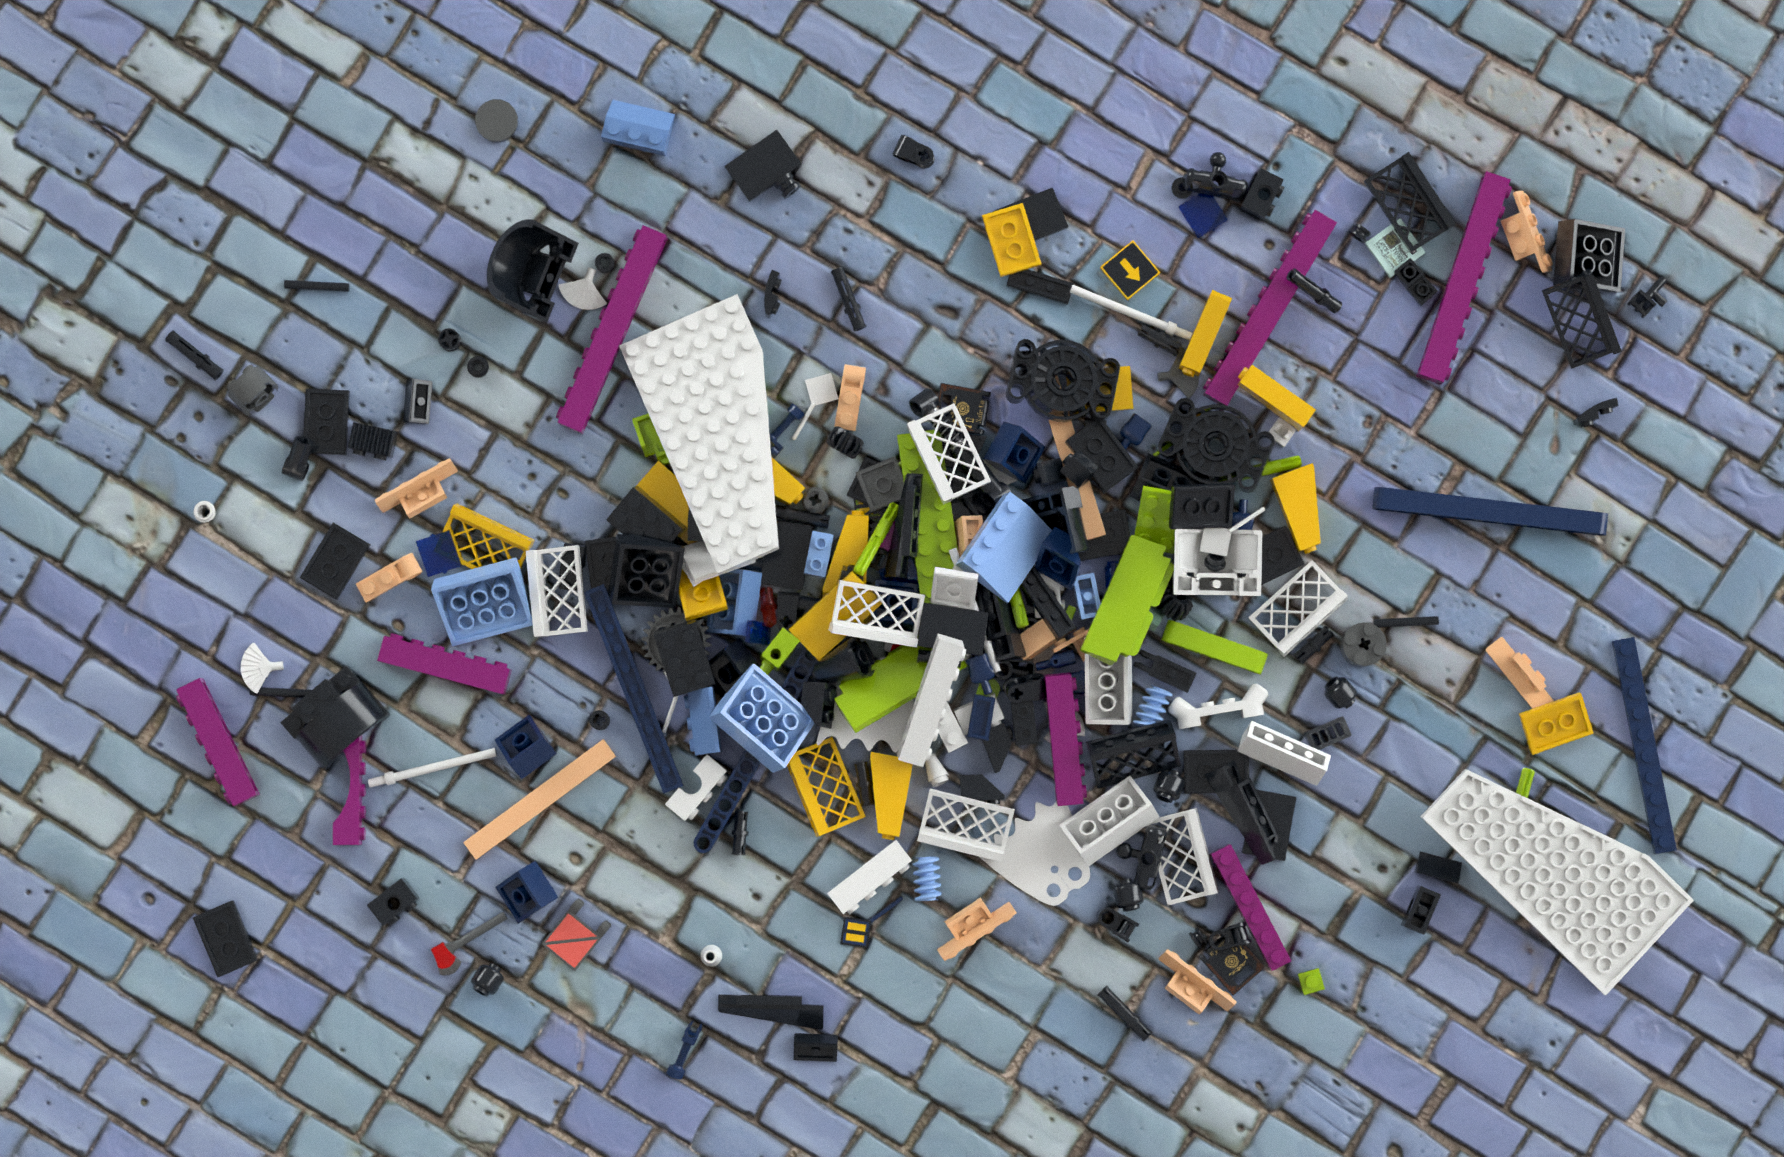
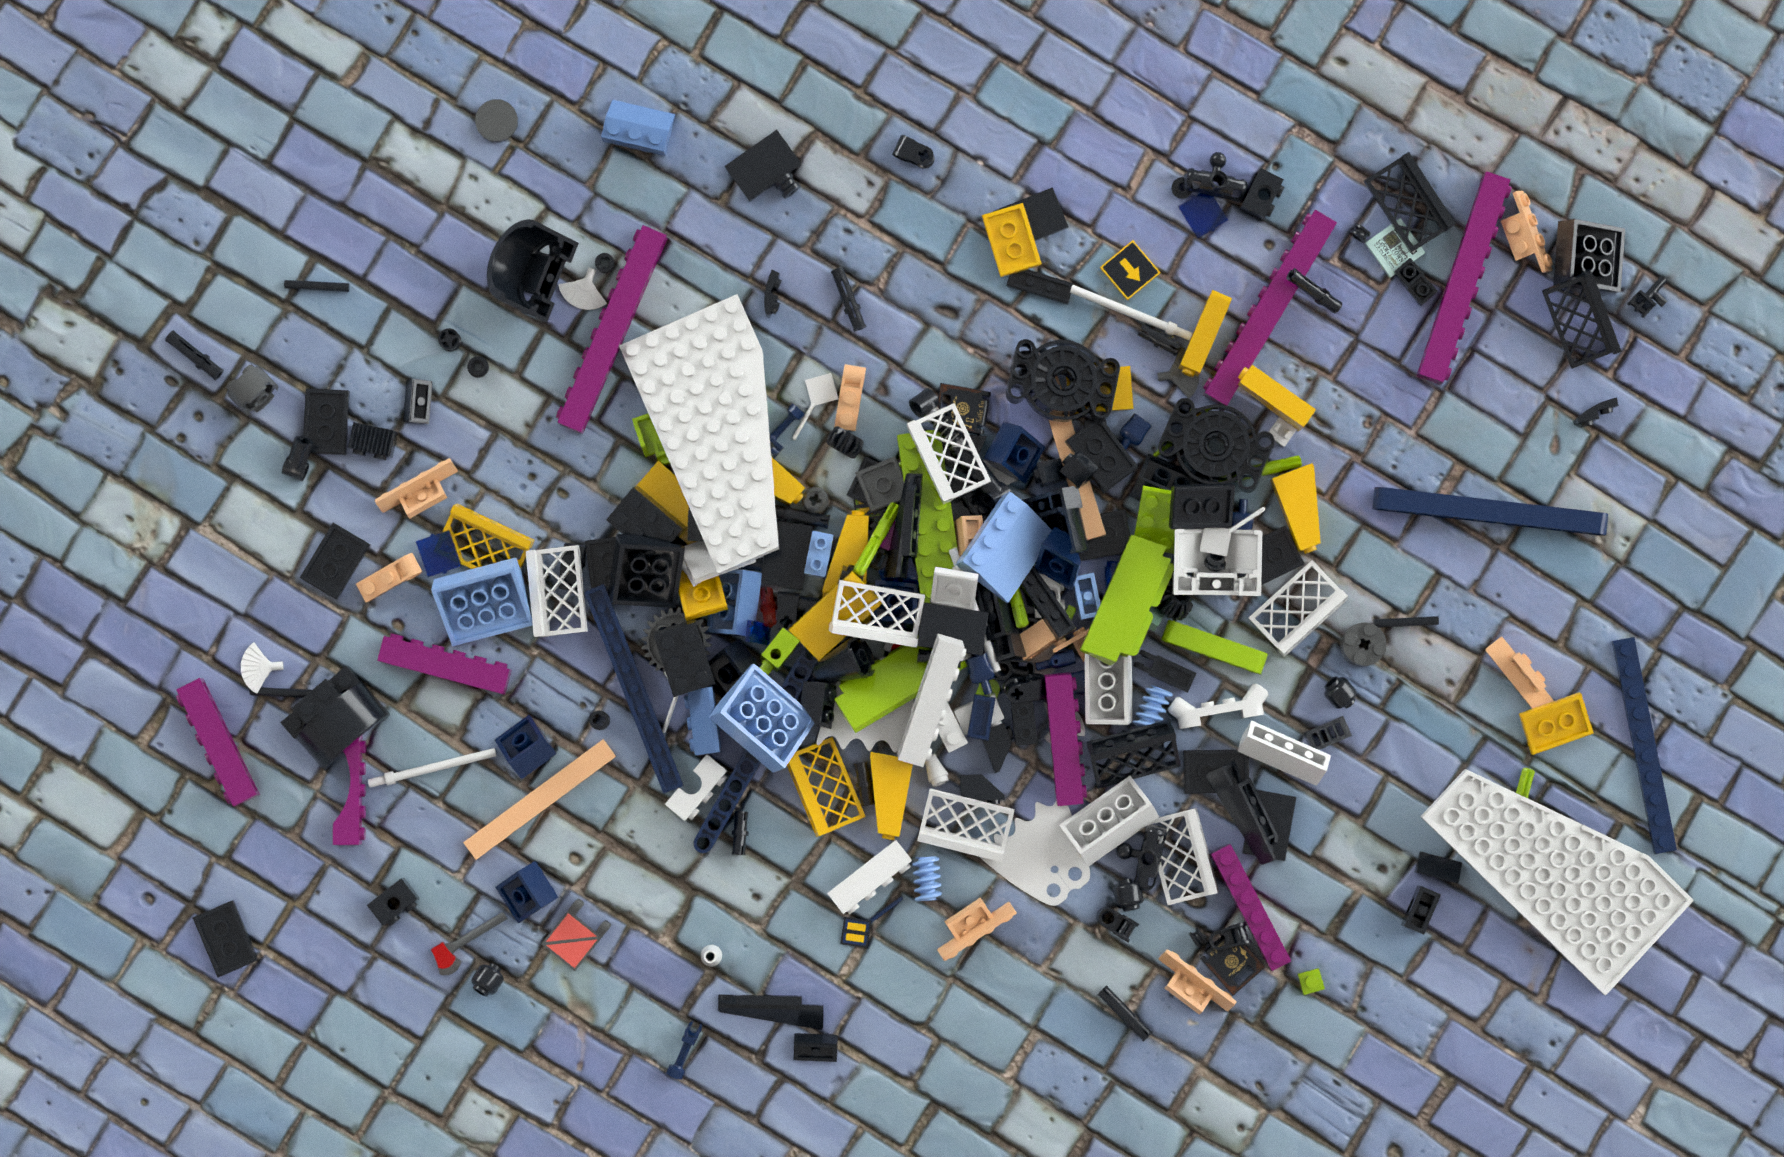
white cone [194,501,216,523] -> none
black head [1153,769,1185,803] -> none
black pin [1293,625,1334,665] -> none

